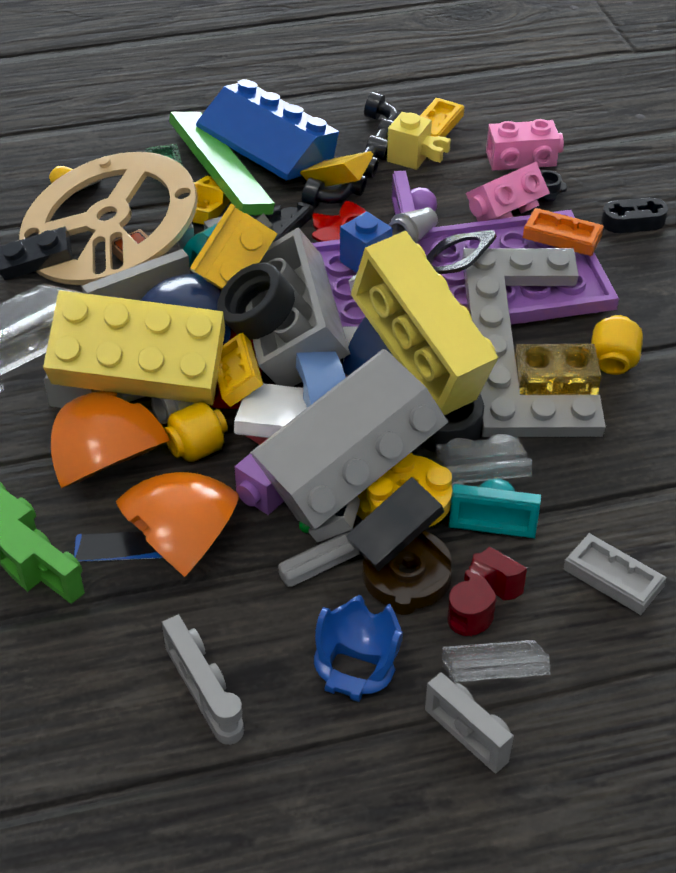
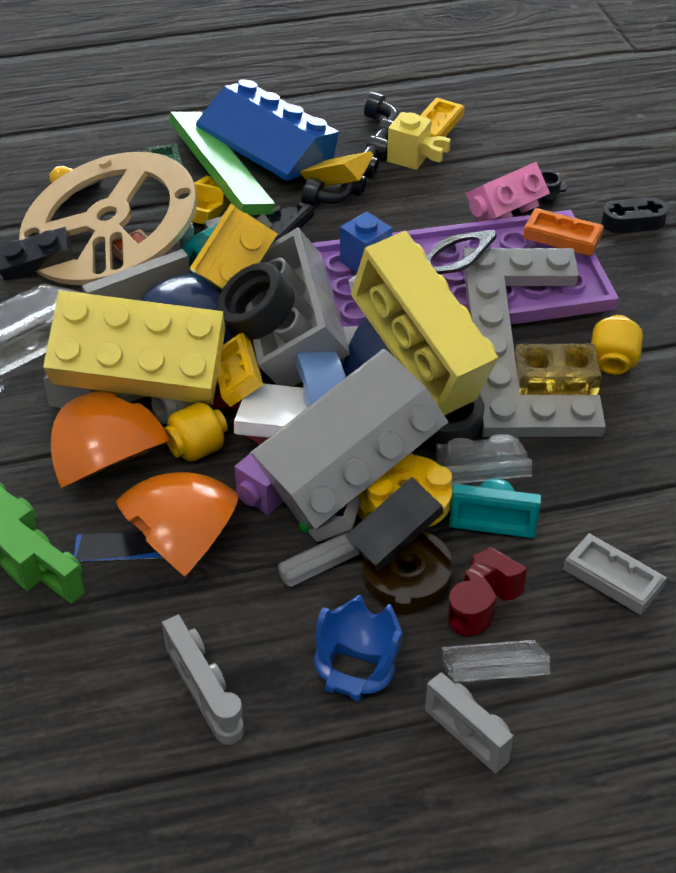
red plate [312,201,366,242] -> none
light grey cone [388,207,438,243] -> none
medium lavender tile [392,171,437,215] -> none
bright pink brick [486,119,564,171] -> none

